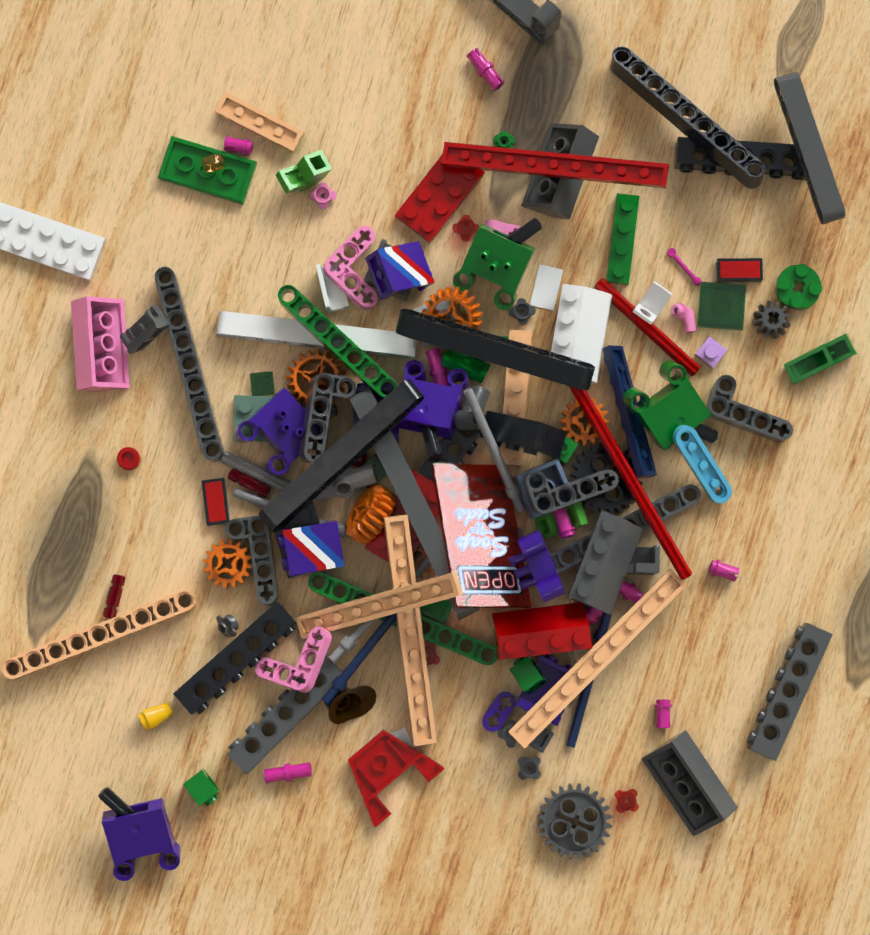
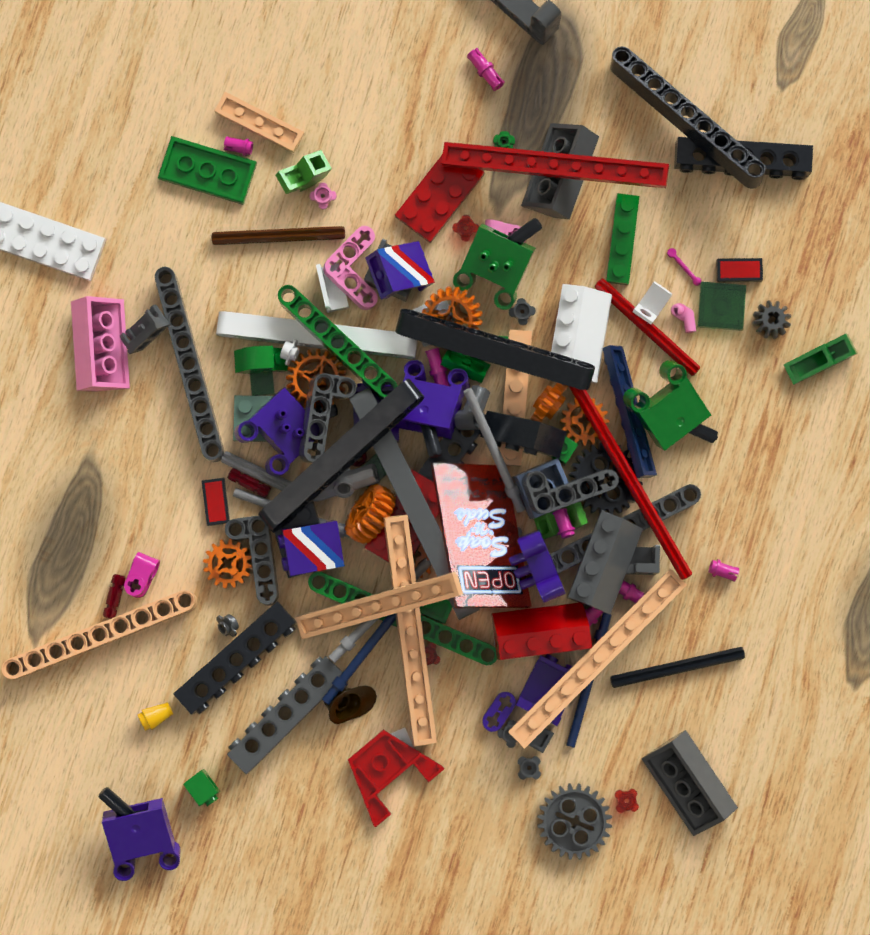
red tile [117,447,141,470] -> none
clear orange tile [201,154,225,172] -> none
bright pink beam [255,626,332,693] -> none
dark pink pin [264,762,312,784] -> none
green brick [509,656,548,695] -> none
white sticker [530,264,563,311] -> none
dark pink pin [654,699,672,728] -> none
medium azure plate [673,425,732,503] -> none
lavender plate [695,336,727,369] -> none
dark grey beam [706,375,793,443] -> none
dark grey brick [746,623,833,761] -> none
dark grey beam [774,71,845,225] -> none
green plate [775,264,822,310] -> none
none -> dark pink piece [124,552,160,598]
none -> reddish brown axle [211,226,345,245]
none -> green brick [234,346,288,374]
none -> white plate [280,339,300,366]
none -> orange gear [530,383,568,422]
none -> black axle [610,647,745,688]

